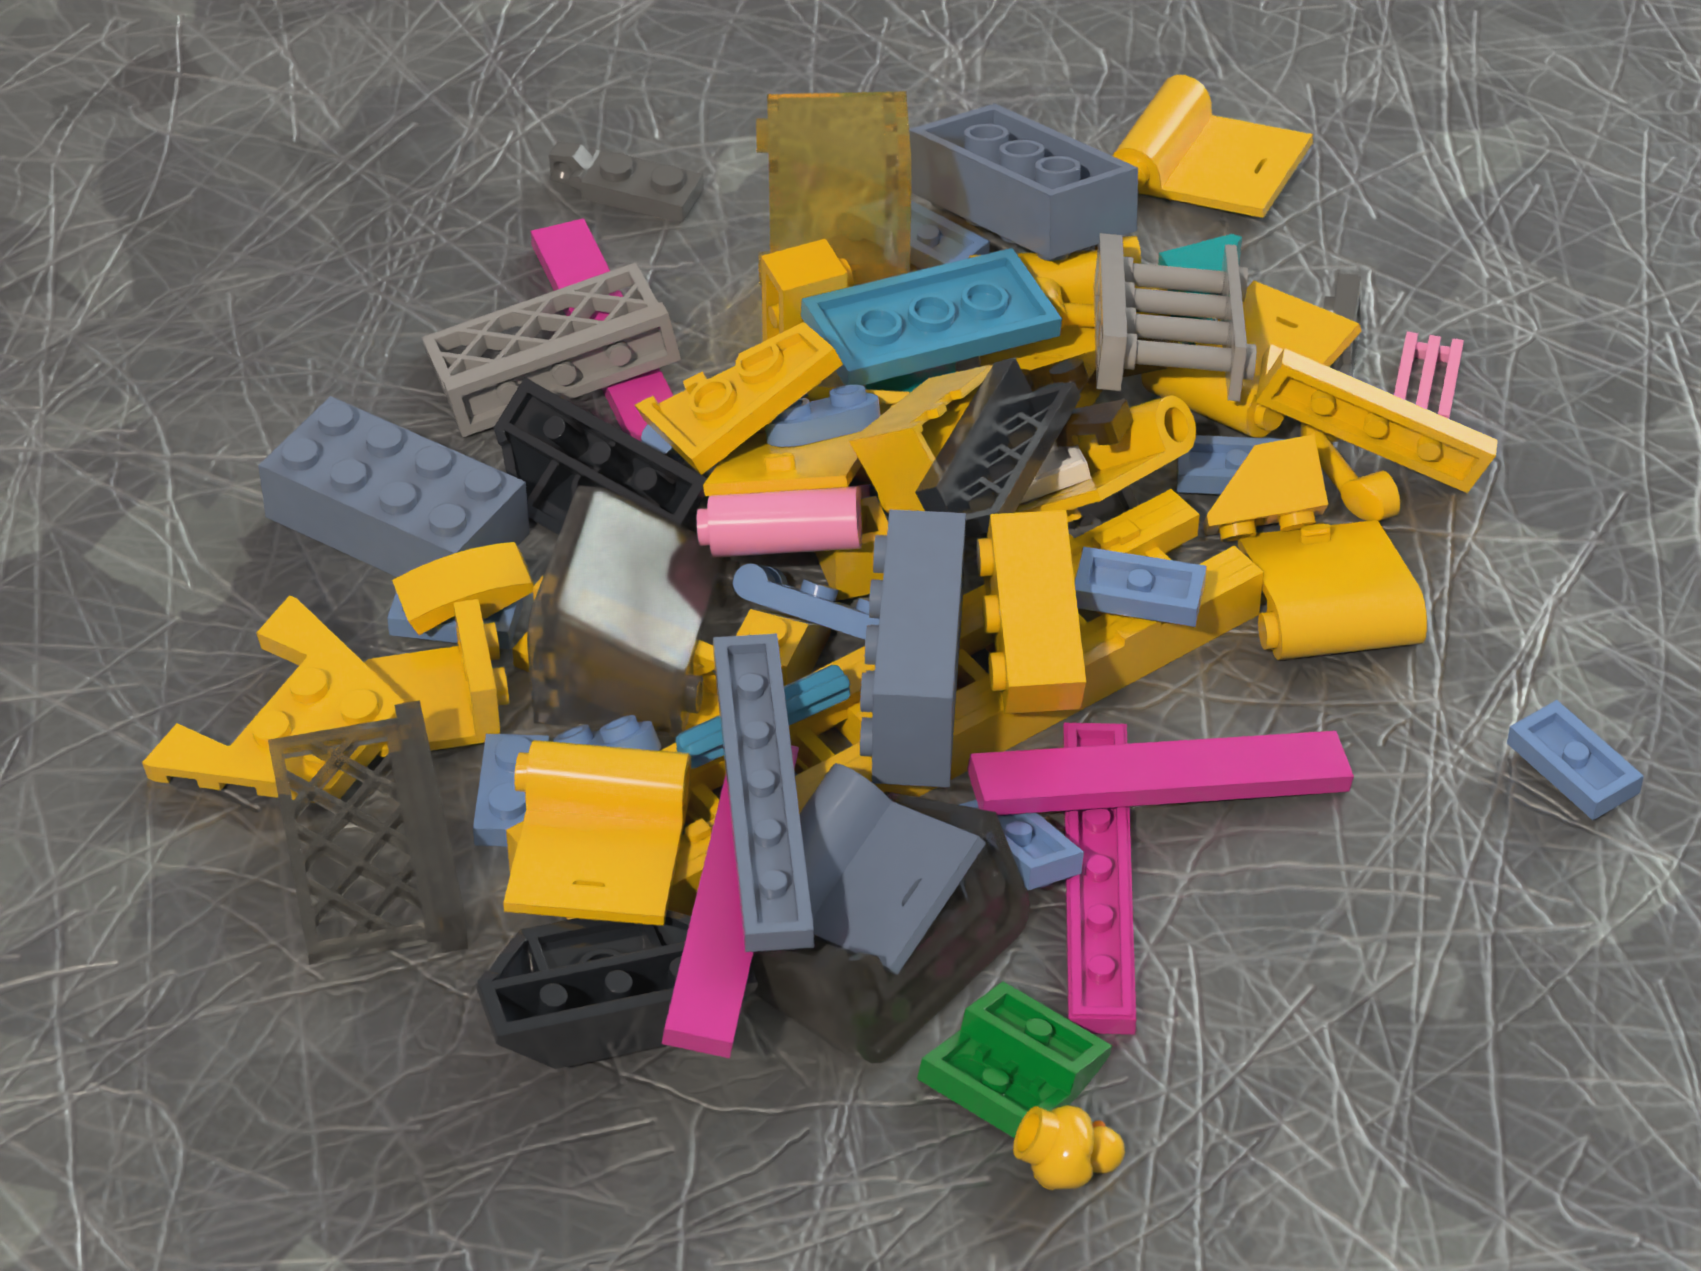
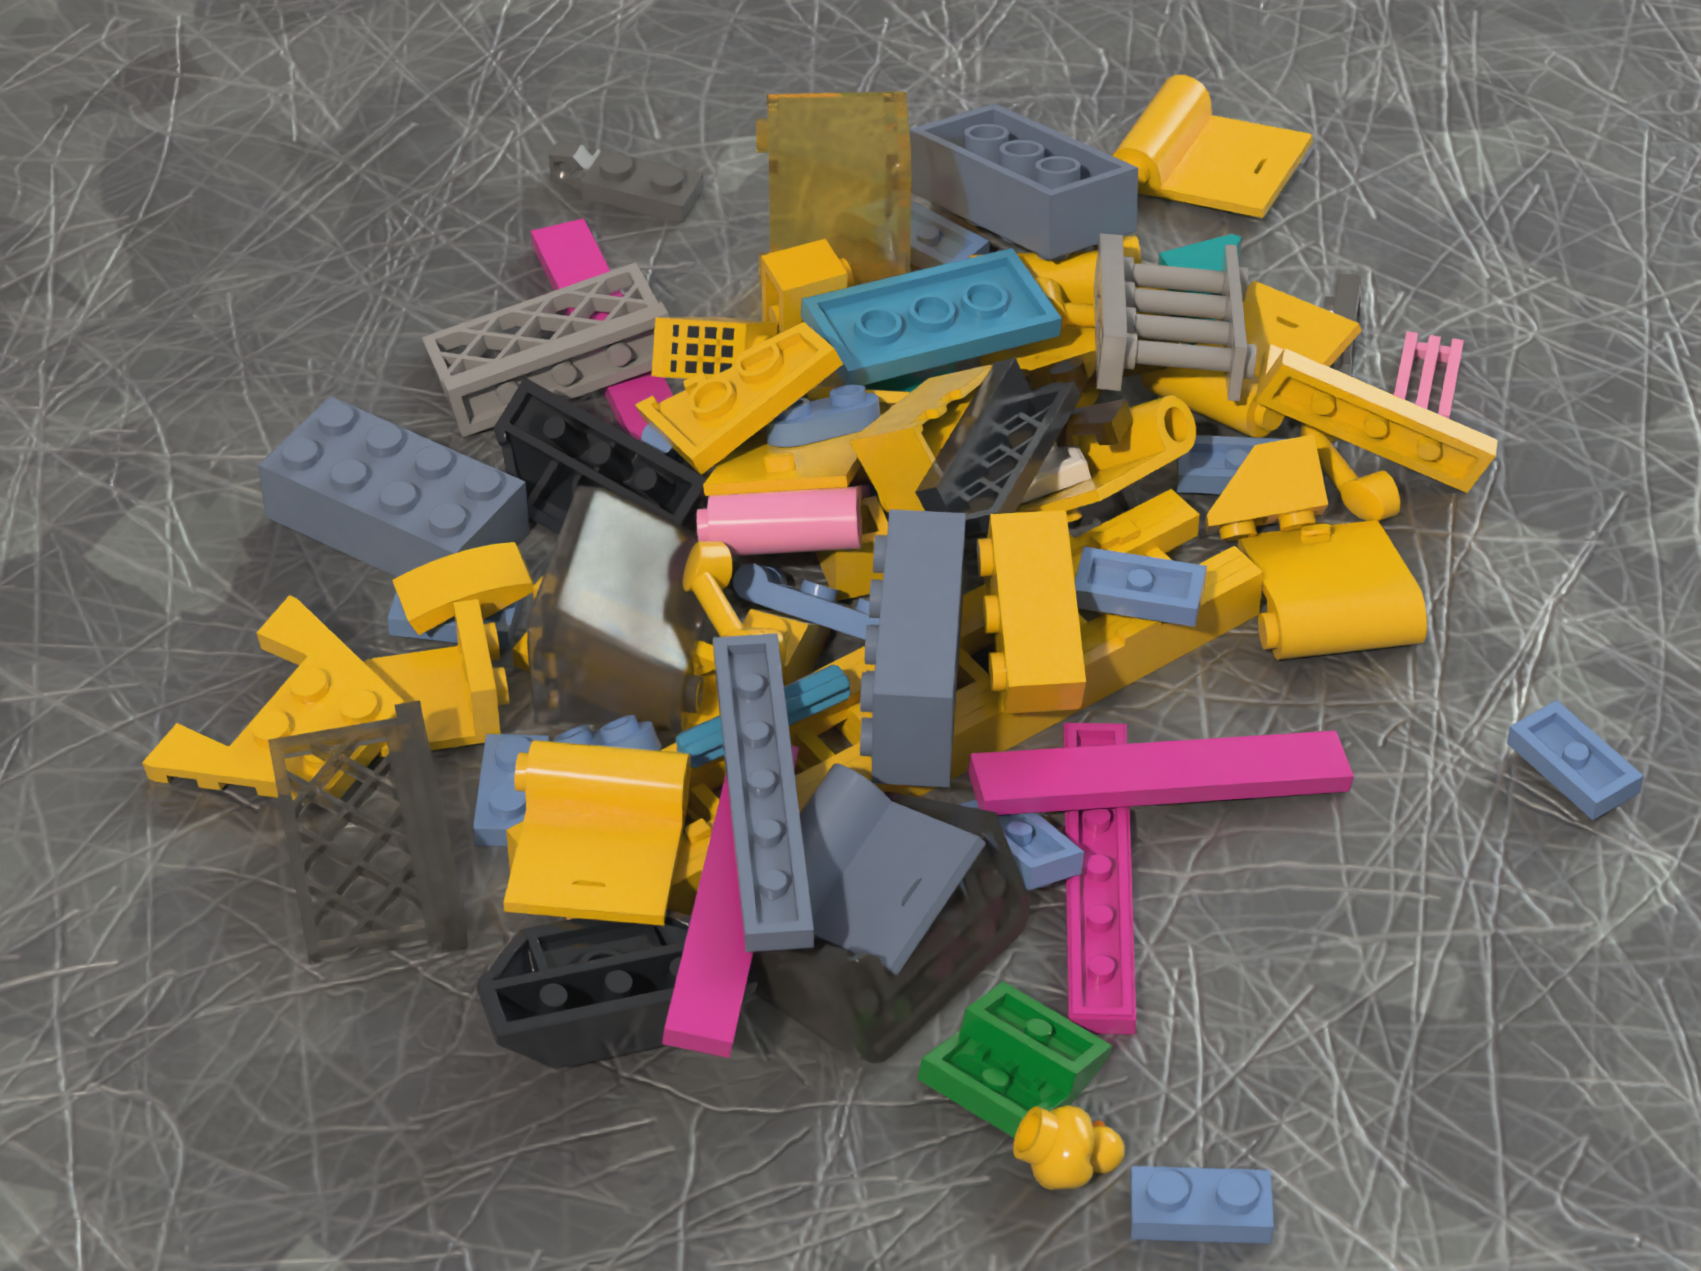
none -> yellow slope [651,317,778,379]
none -> yellow bar [683,541,786,671]
none -> medium blue plate [1130,1166,1274,1244]

